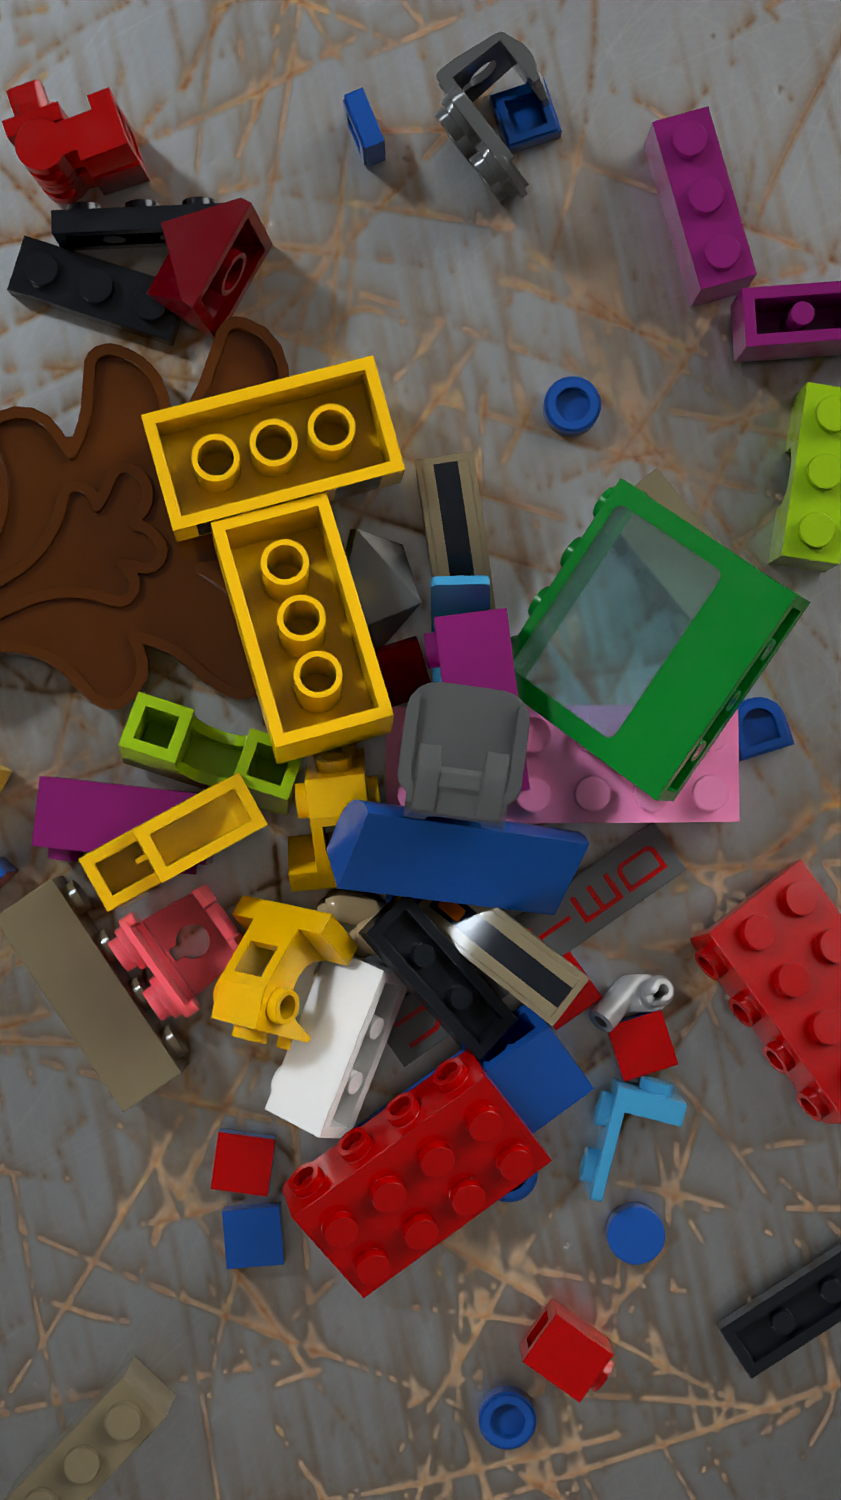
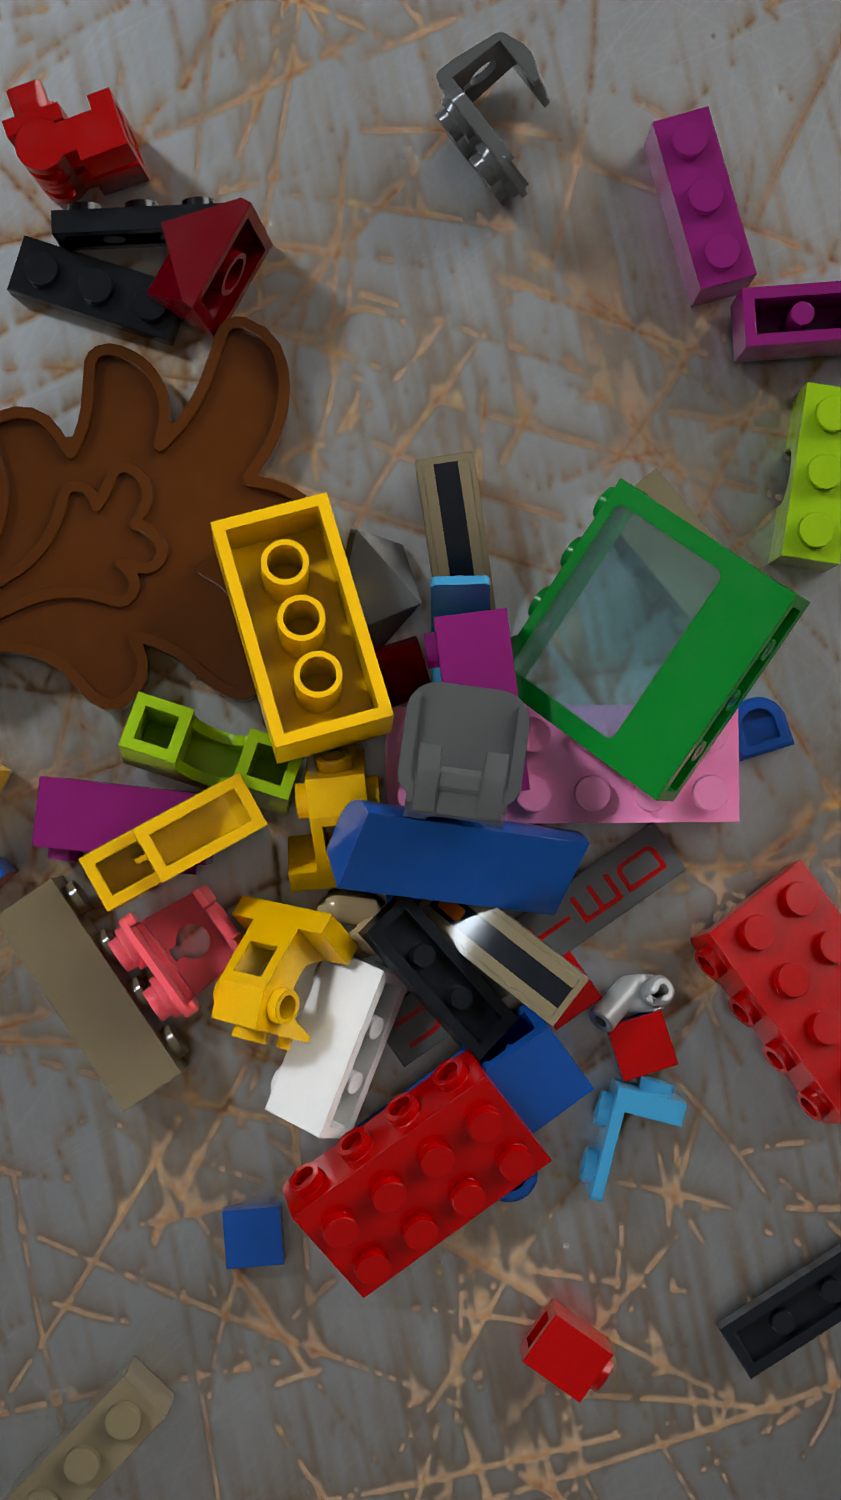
yellow brick [141,355,405,542] -> none
red tile [211,1128,277,1197] -> none
blue tile [343,87,386,167] -> none
blue tile [478,1385,536,1450] -> none
blue tile [489,78,562,154] -> none
blue tile [543,376,601,437] -> none
blue tile [606,1202,665,1265] -> none

